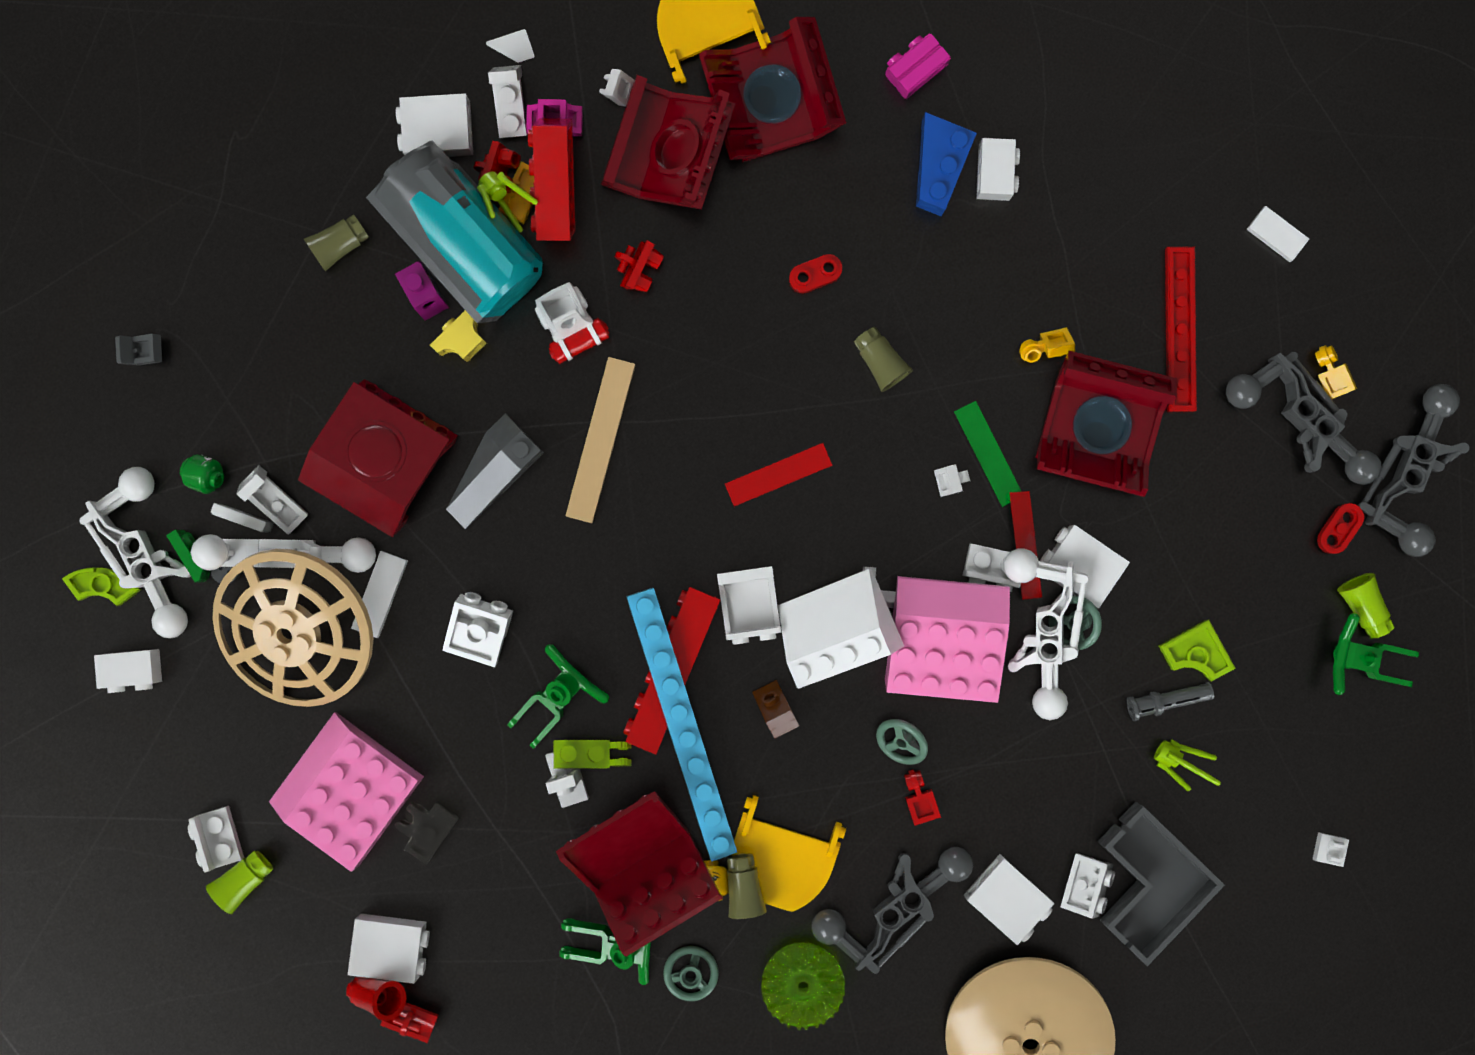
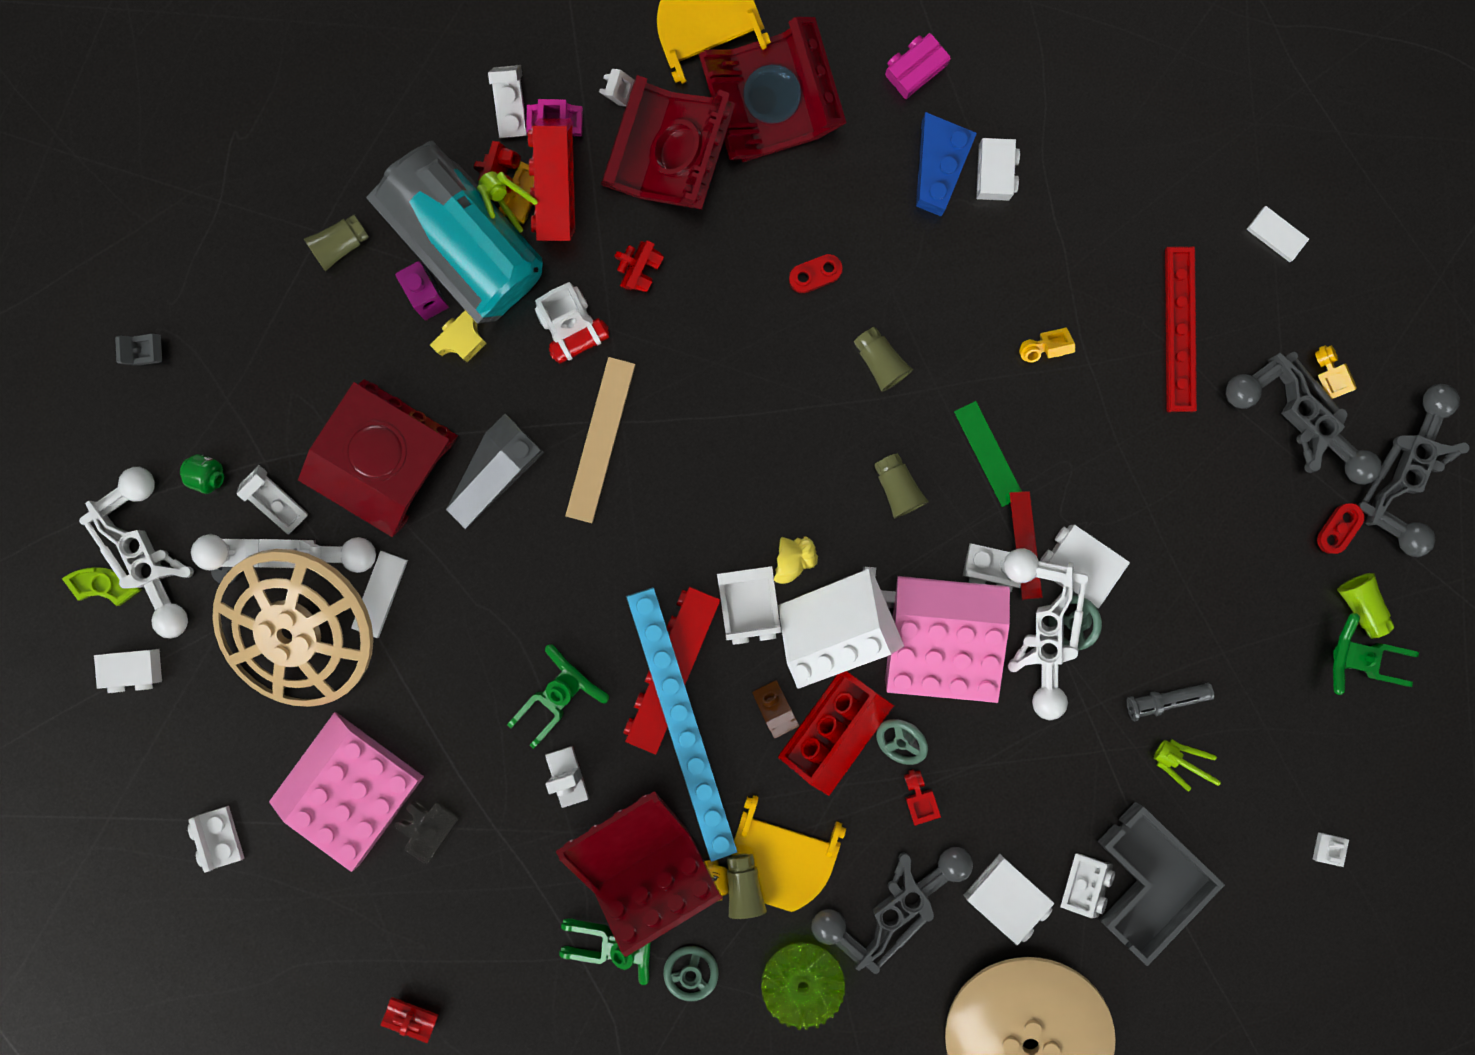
green slope [166,529,211,583] -> none
lime plant [206,851,273,914] -> none
white tile [211,503,274,532] -> none
red plant [346,977,406,1021] -> none
white brick [348,914,430,984] -> none
white brick [396,93,473,157] -> none
white plate [442,592,513,667] -> none
white sticker [486,29,534,63] -> none
lime hinge [553,740,631,769] -> none
red sticker [725,443,832,506] -> none
white tile [934,464,970,497] -> none
dark red panel [1035,351,1177,497] -> none
lime tile [1159,620,1235,682] -> none
none -> light yellow hair [773,537,818,584]
none -> red slope [778,671,894,796]
none -> olive plant [874,453,929,519]

